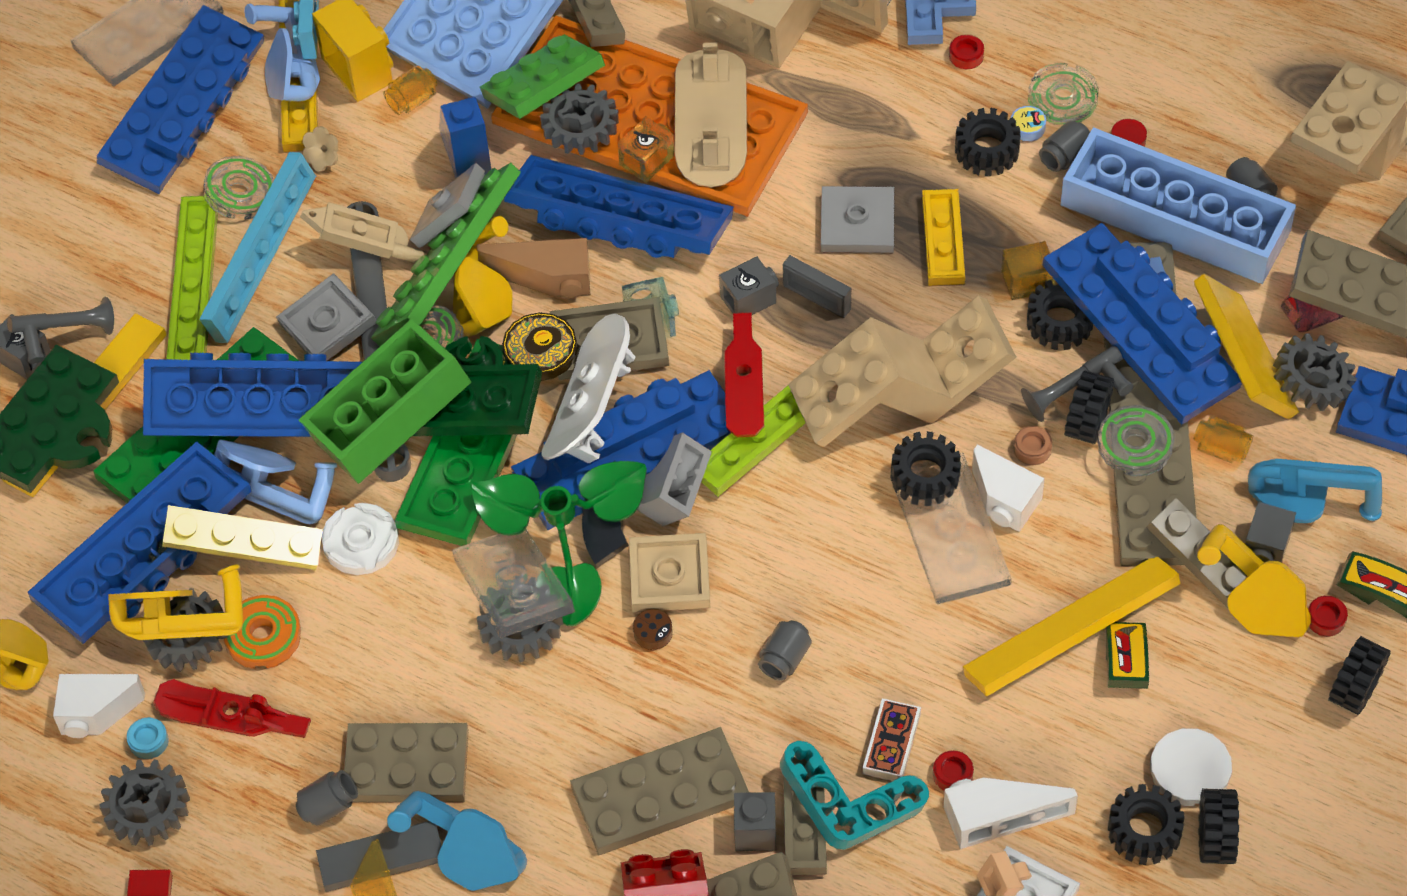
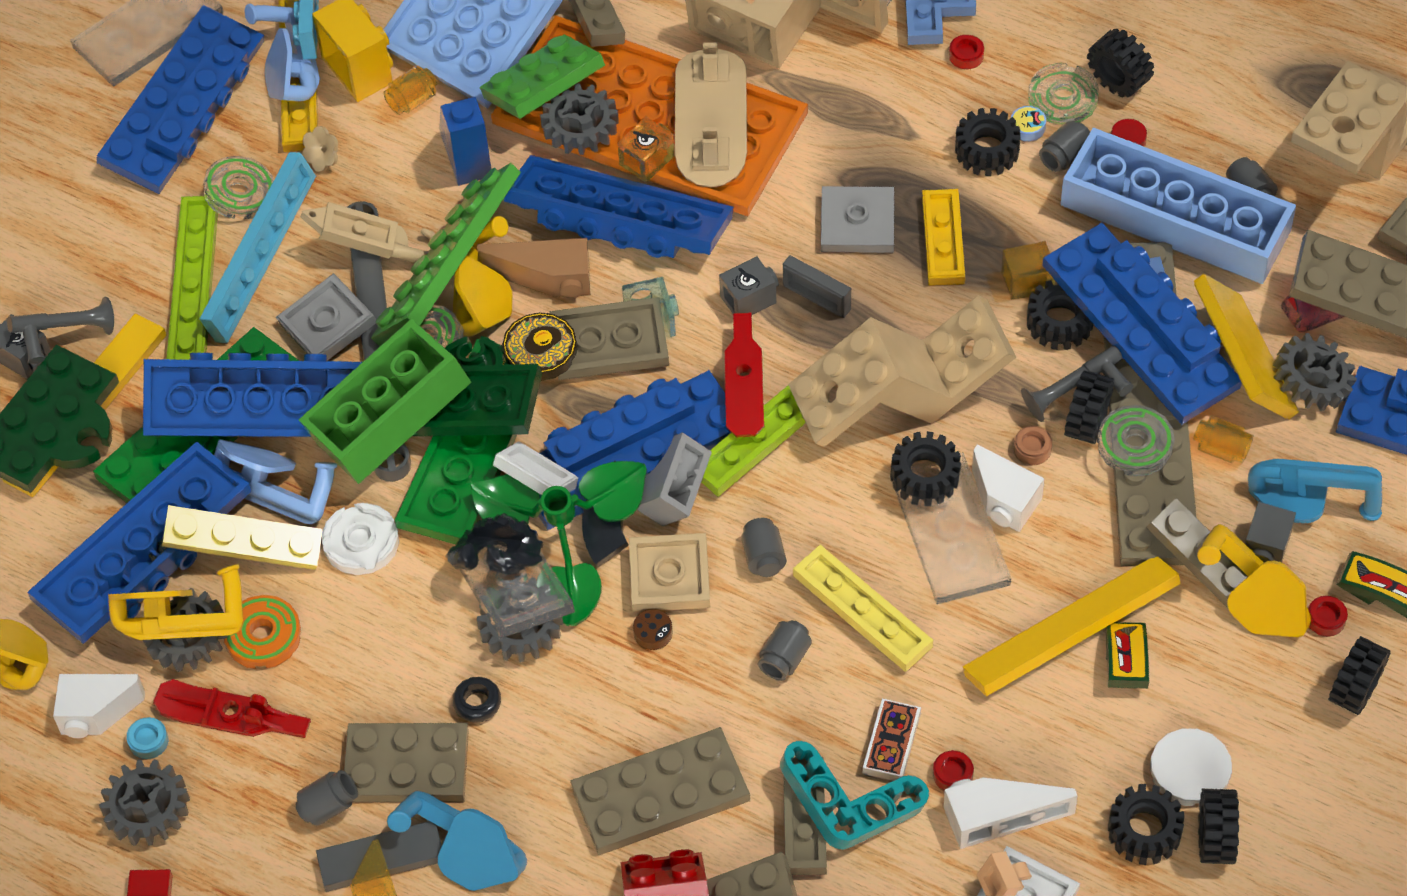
light grey plate [410,163,485,248] -> none
white piece [542,313,635,463] -> none
dark grey brick [734,792,776,851] -> none
none -> black piece [446,513,543,575]
none -> black piece [453,676,501,723]
none -> white tile [493,441,578,495]
none -> dark grey brick [741,518,787,577]
none -> light yellow plate [793,545,933,672]
none -> black tyre [1087,29,1154,97]

